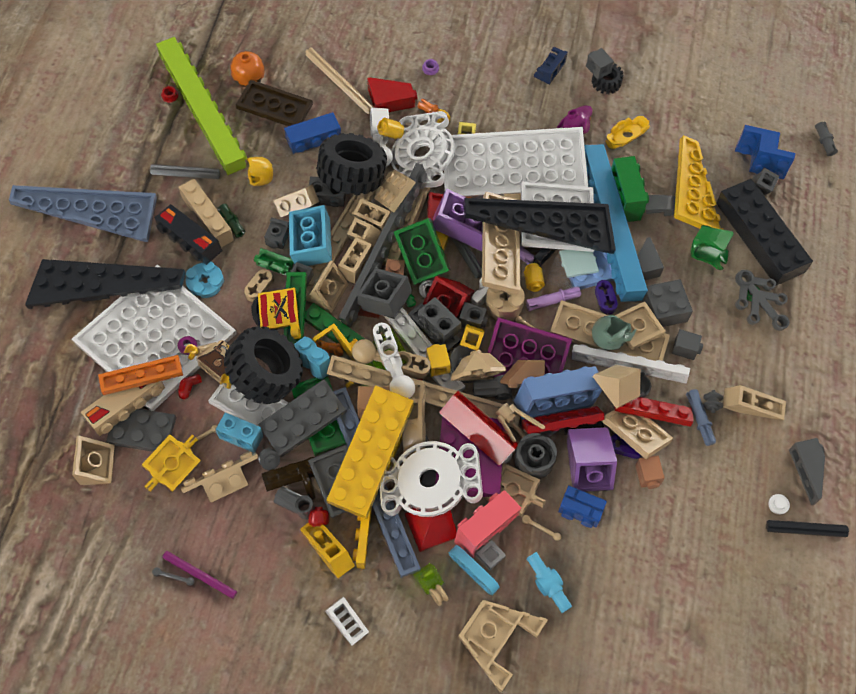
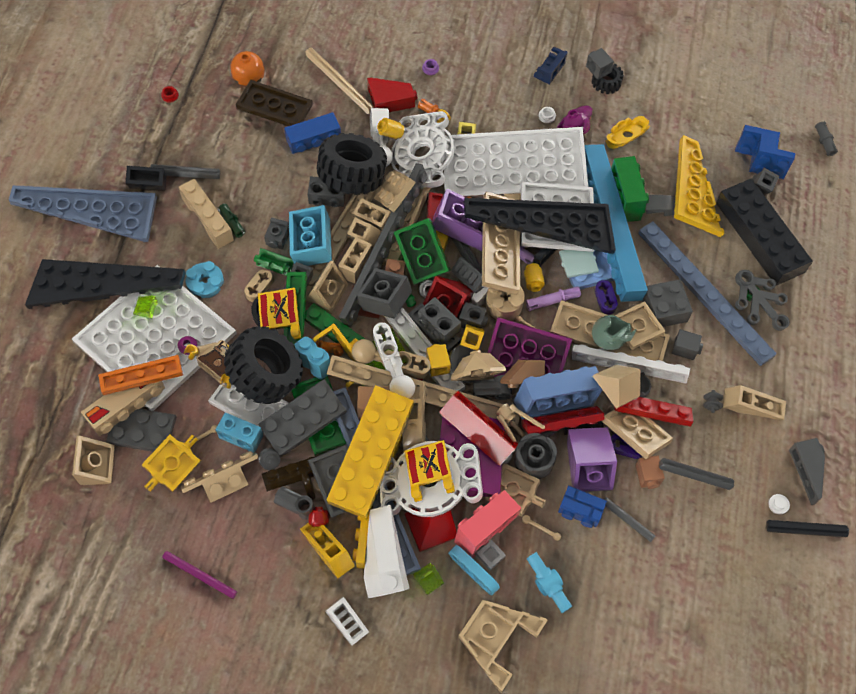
dark grey hinge [152,567,194,586] -> none
black brick [154,204,223,265] -> none
lime brick [156,37,247,176] -> none
red arm [178,374,202,399] -> none
yellow helmet [246,157,273,186] -> none
tan brick [273,185,319,217] -> none
tan bush [429,584,449,606] -> none
dark grey slope [638,237,664,280] -> none
sand blue axle [686,389,716,446] -> none
green piece [691,225,734,270] -> none
none -> black brick [125,166,167,191]
none -> clear neon green slope [133,295,158,318]
none -> white wedge [364,505,409,598]
none -> flag [405,440,455,502]
none -> dark grey slope [451,257,482,293]
none -> white plate [539,107,556,123]
none -> dark grey bar [604,497,655,542]
none -> sand blue plate [638,221,777,367]
none -> dark grey axle [659,458,734,490]

